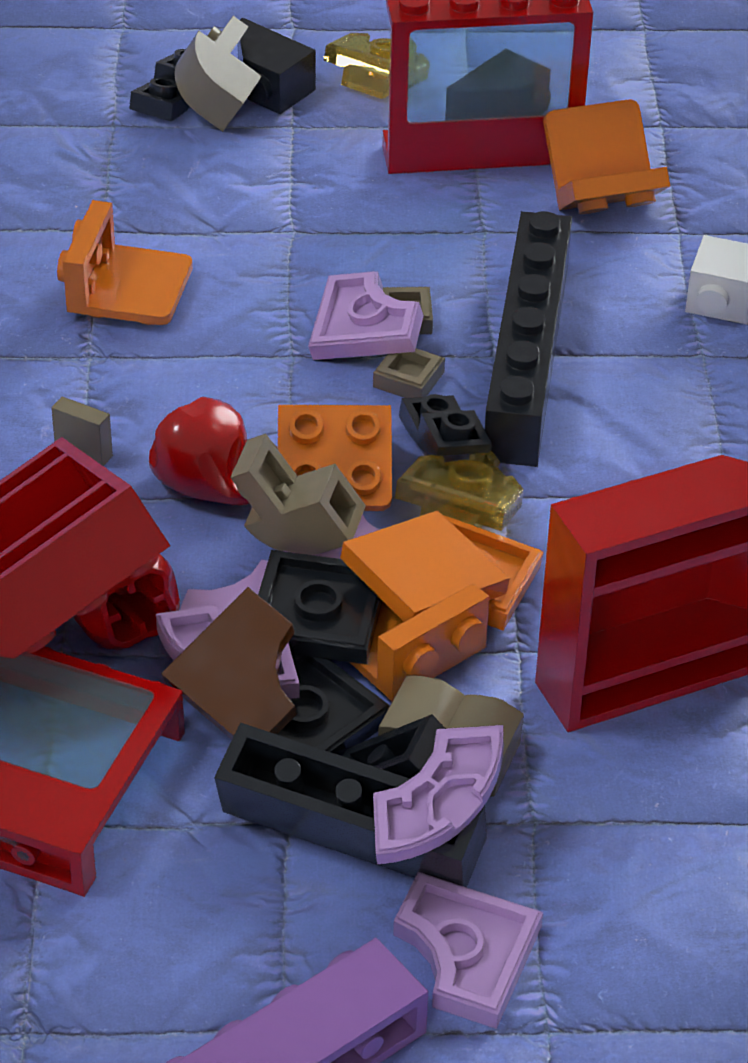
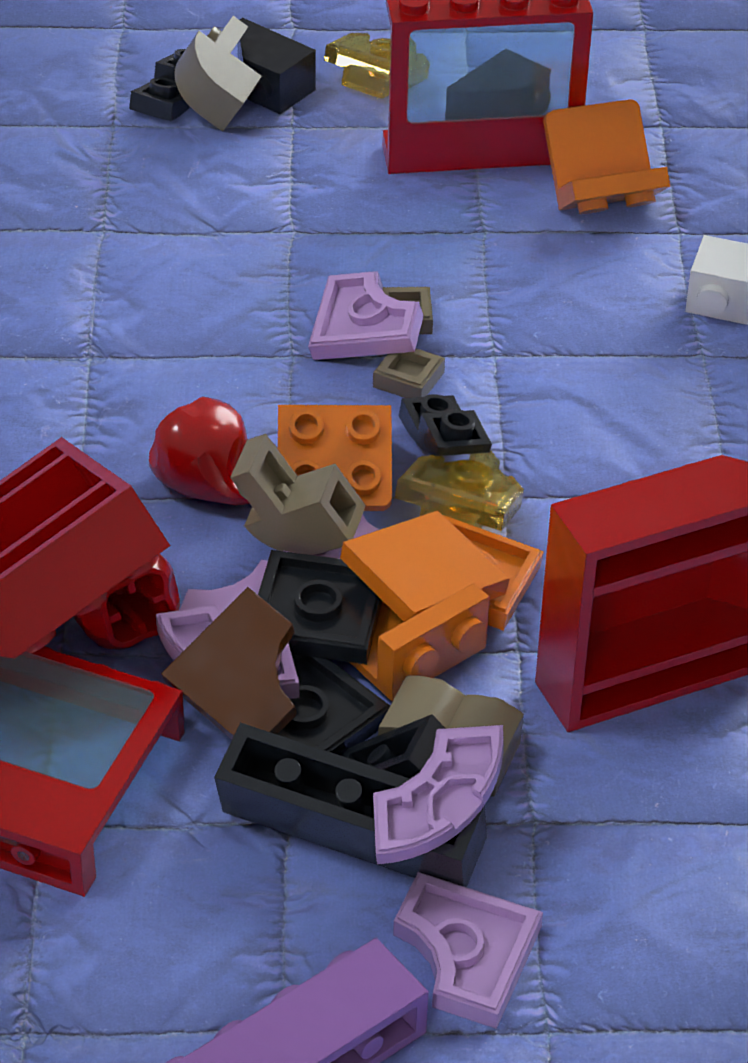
dark tan tile [51,397,113,466] -> none
orange bracket [57,200,193,325] -> none
black brick [482,211,572,467] -> none

